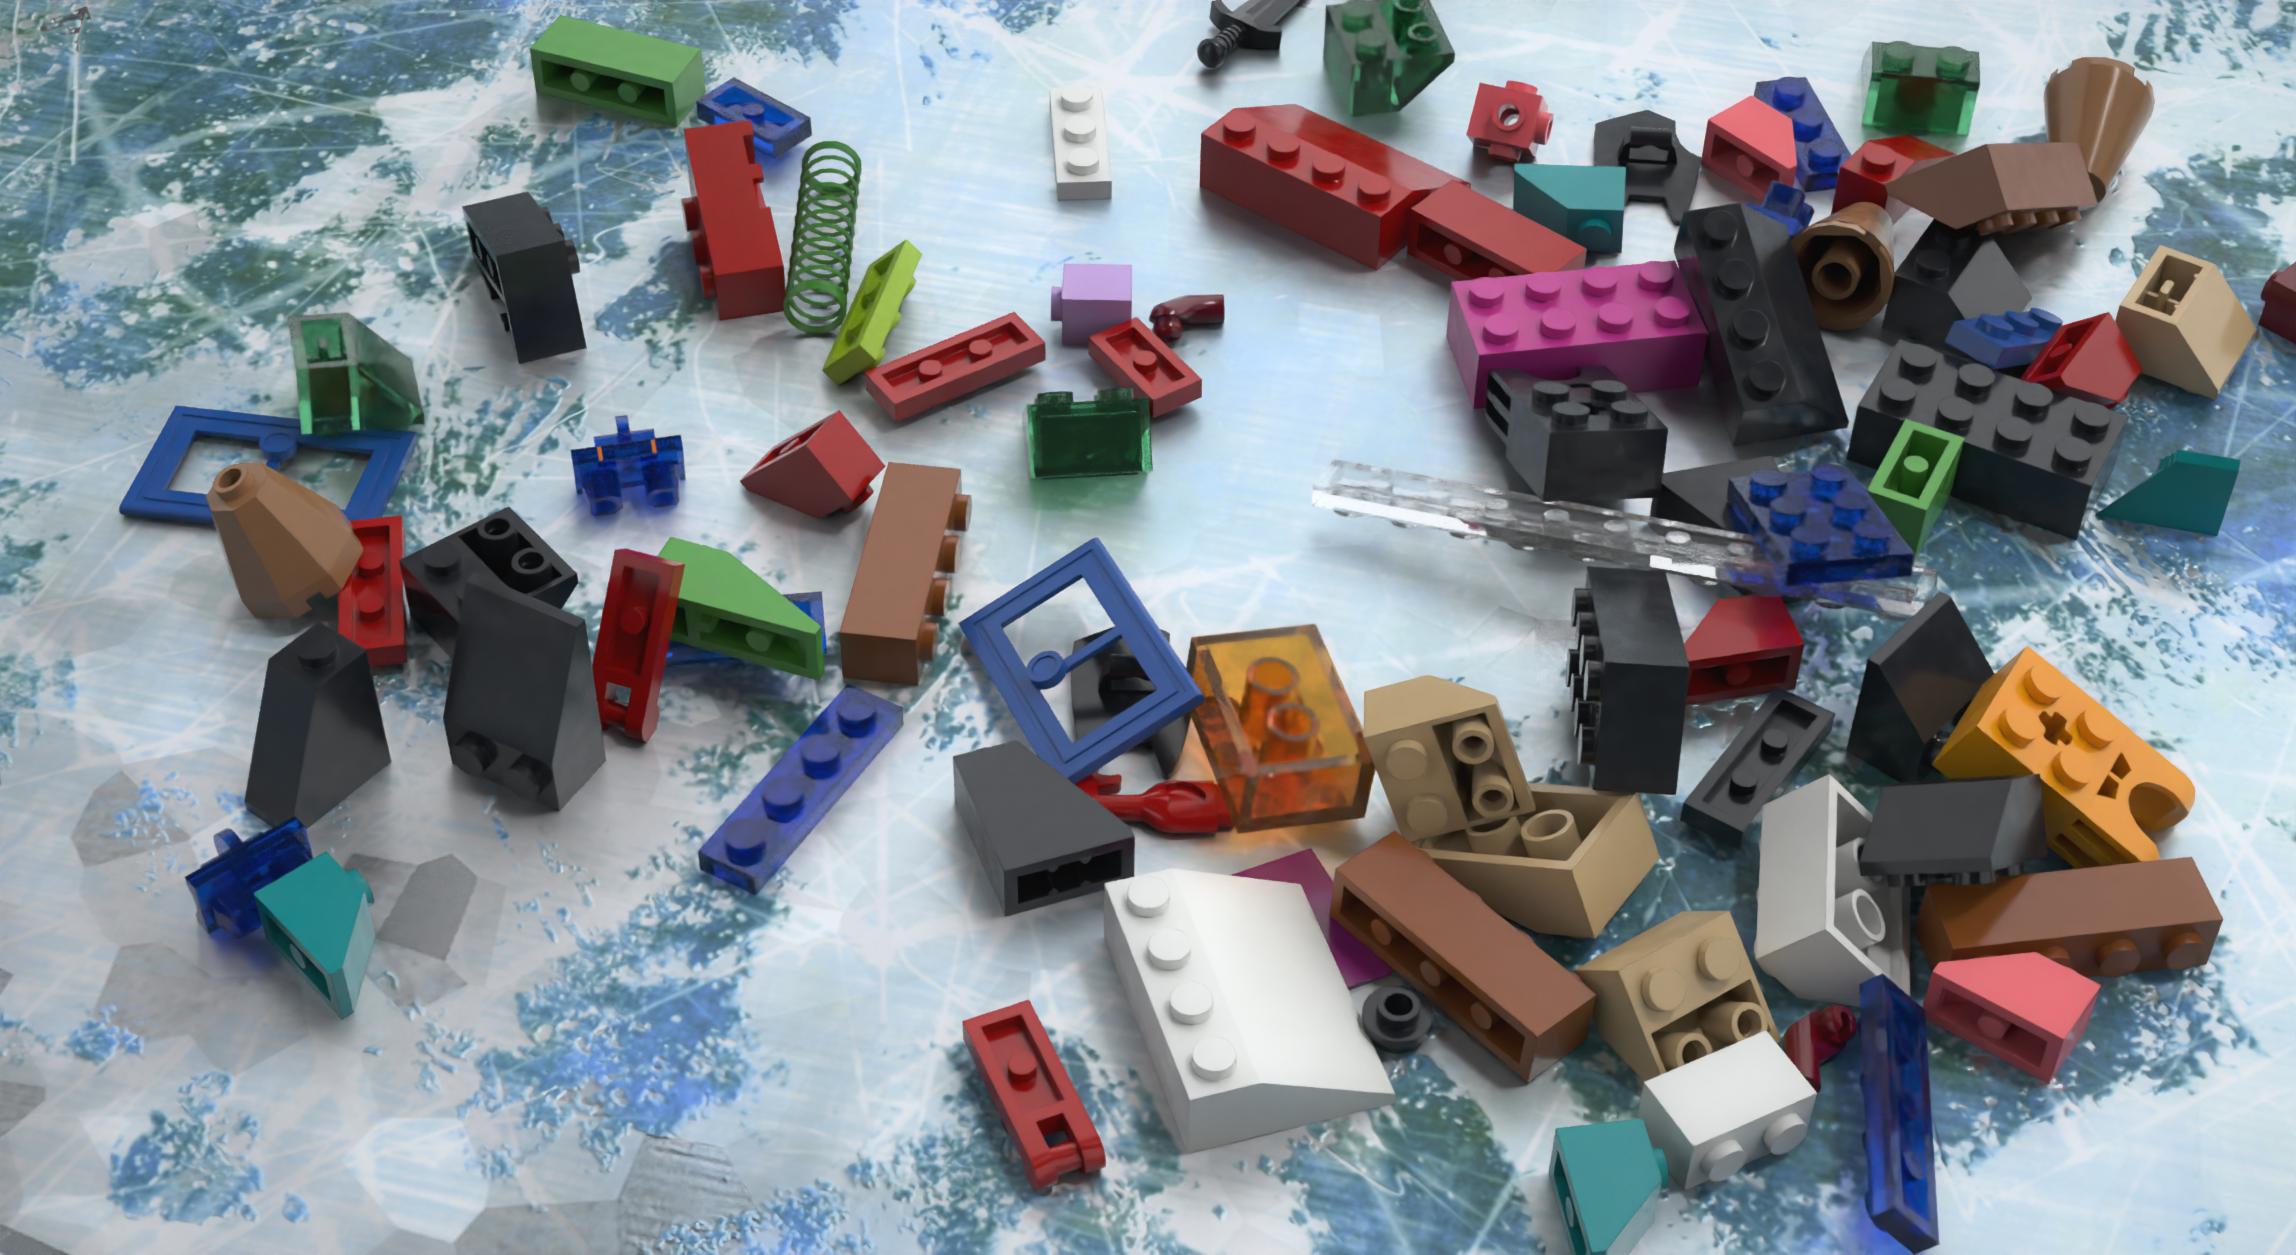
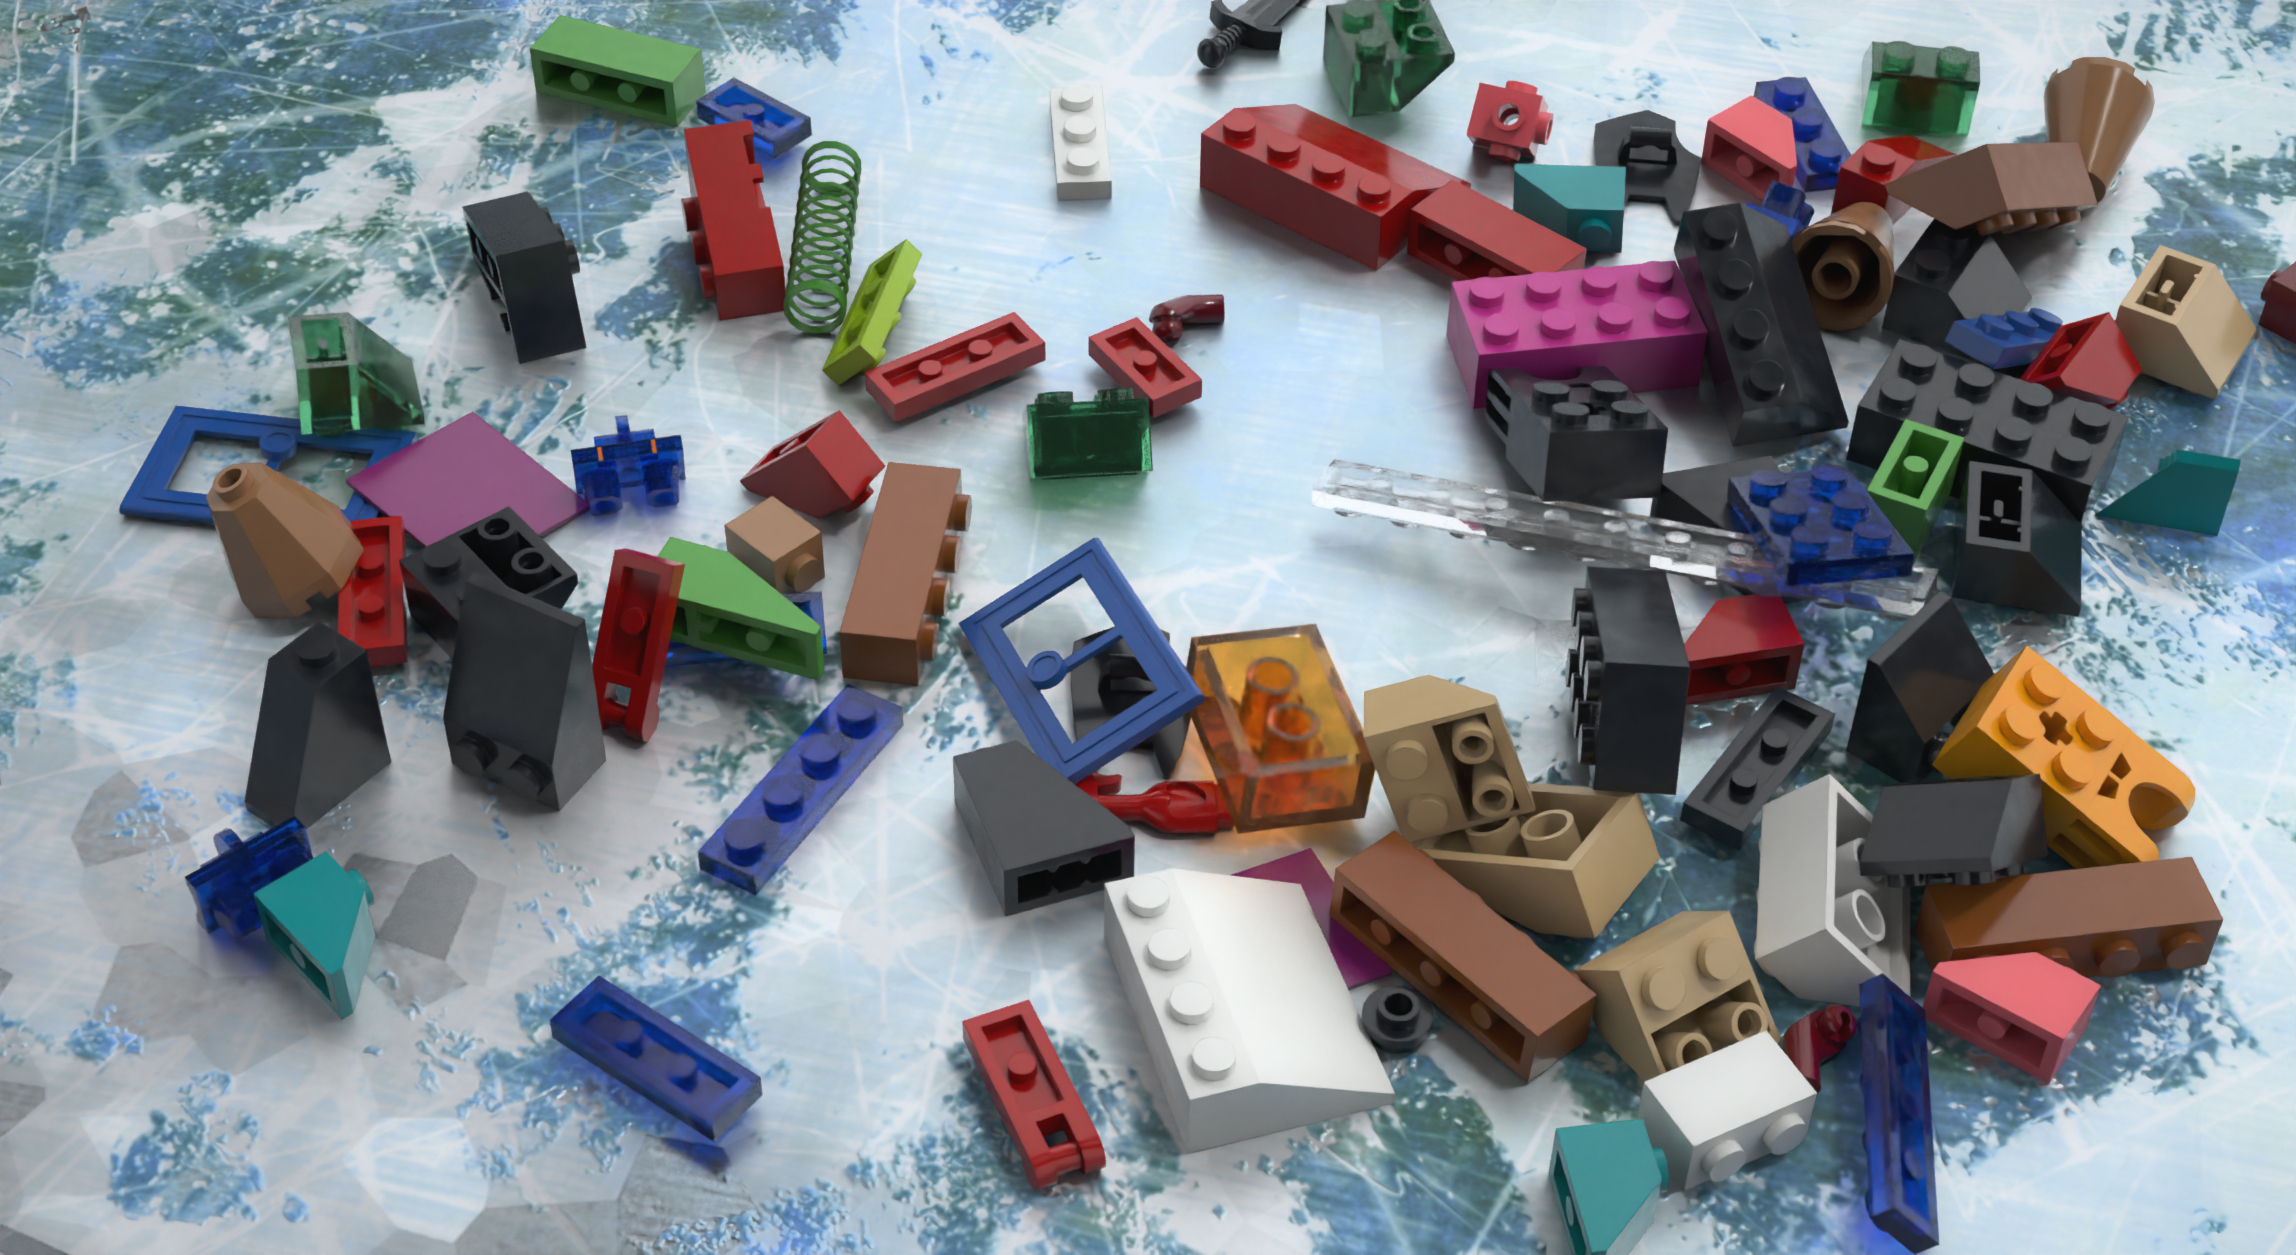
lavender brick [1051,263,1132,345] -> none
none -> magenta piece [346,412,591,548]
none -> clear blue plate [549,976,763,1142]
none -> medium nougat brick [724,496,825,600]
none -> black slope [1952,461,2082,617]

